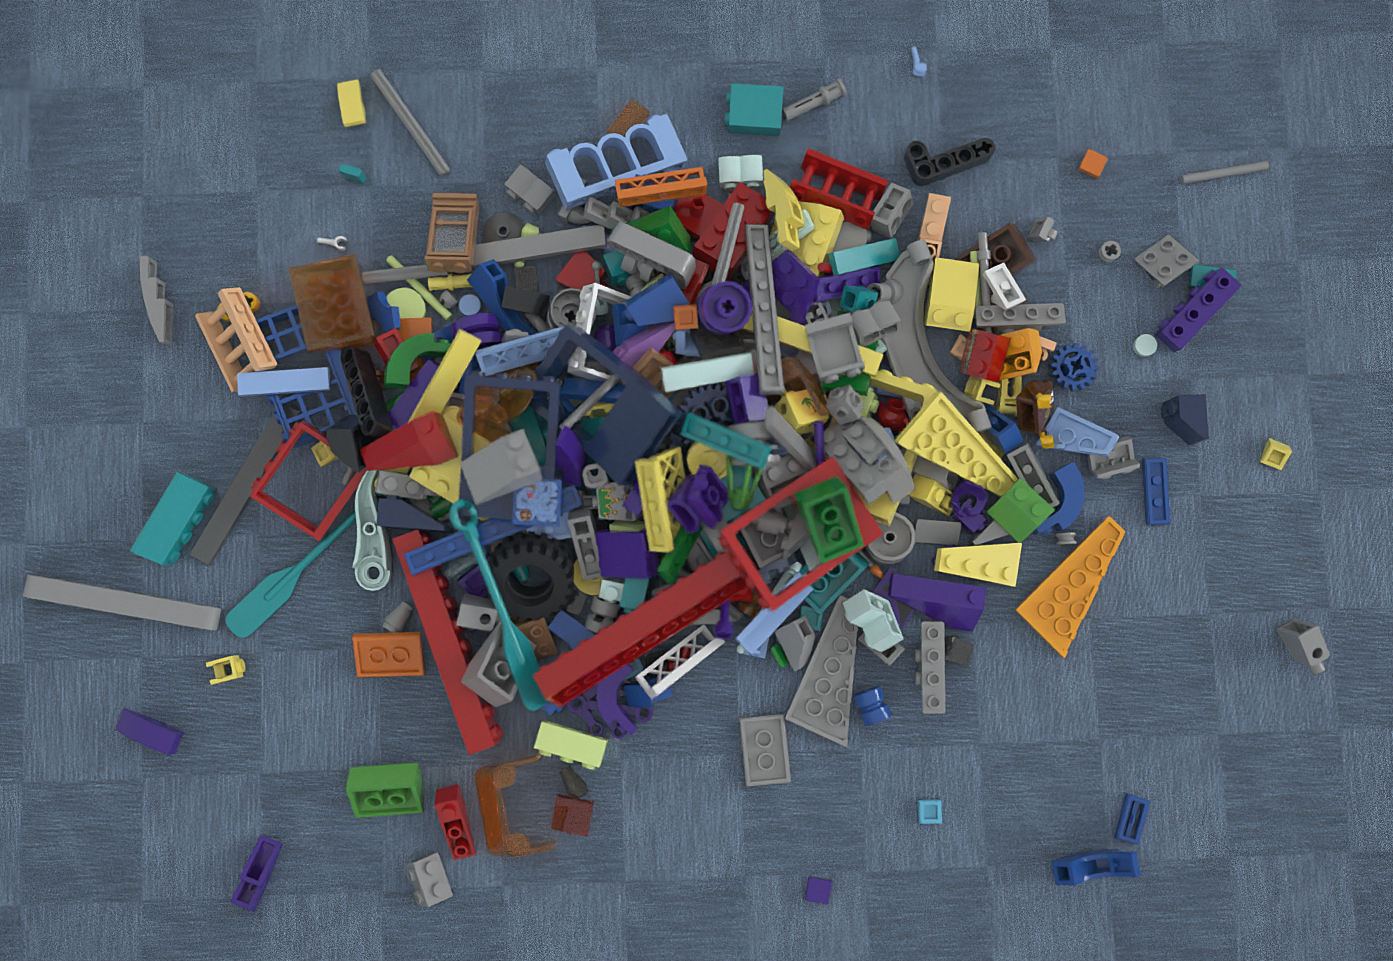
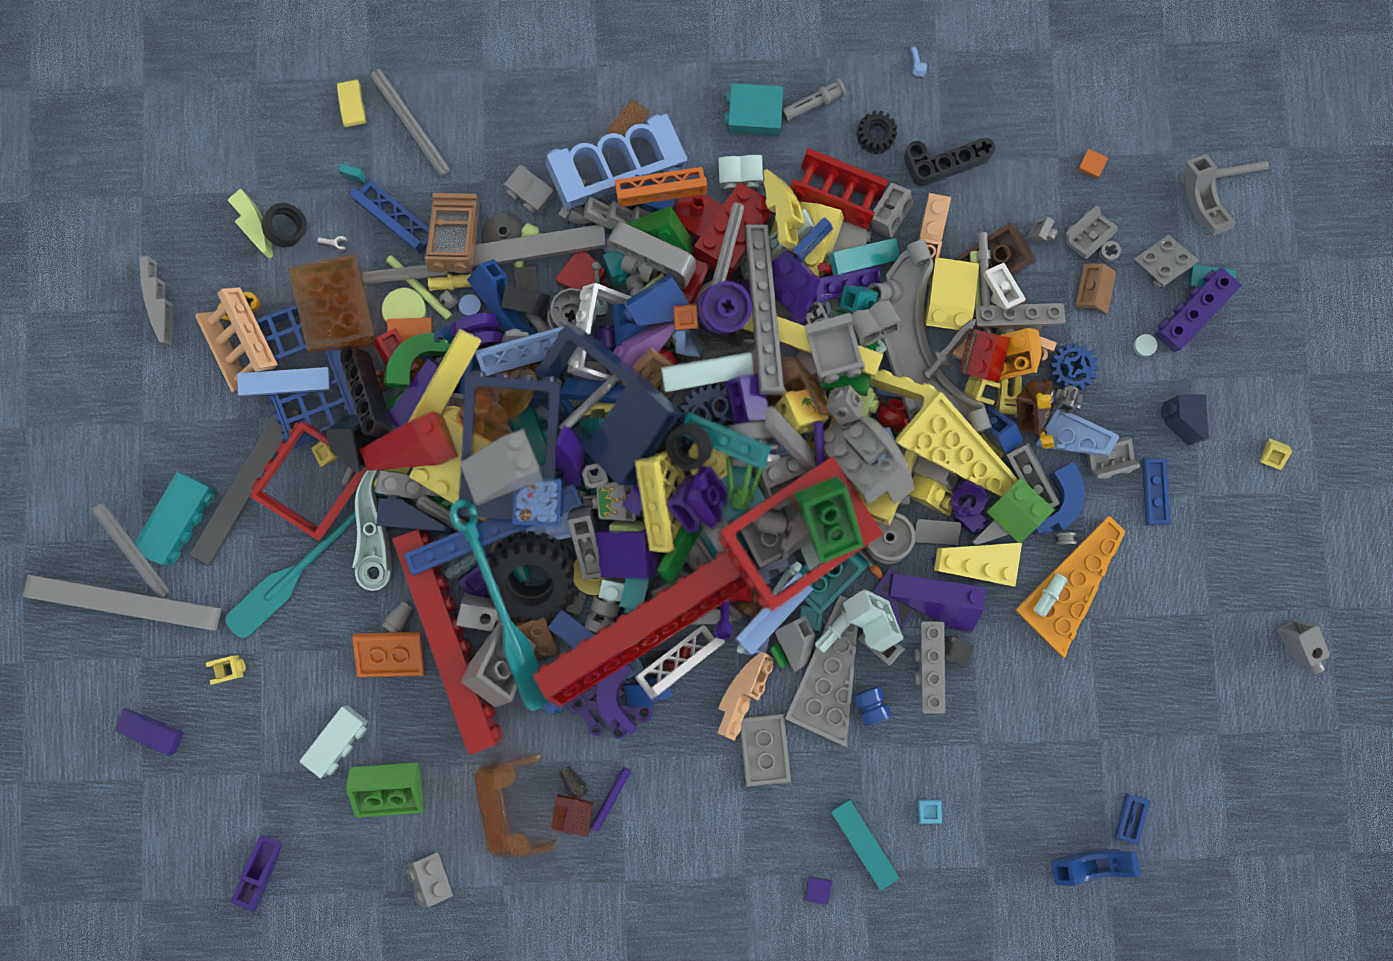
blue tile [366,292,401,334] -> none
red slope [434,784,476,860] -> none
yellowish green brick [534,720,608,770] -> none
none -> light grey axle [92,504,169,598]
none -> yellowish green slope [228,189,273,259]
none -> black tyre [261,203,307,248]
none -> light aqua brick [299,705,369,778]
none -> blue fence [349,180,429,254]
none -> light grey axle [416,495,467,532]
none -> dark purple bar [590,767,631,832]
none -> black tyre [666,423,712,471]
none -> light nougat slope [717,652,774,741]
none -> blue tile [793,217,833,261]
none -> light aqua axle [815,612,851,653]
none -> teal tile [831,799,900,891]
none -> black tyre [857,111,897,154]
none -> flat silver sword [923,319,976,380]
none -> light aqua axle [1034,573,1068,617]
none -> flat silver gear [1054,385,1083,413]
none -> light grey bracket [1066,206,1118,259]
none -> medium nougat panel [1075,263,1116,313]
none -> light grey arch [1184,154,1235,236]

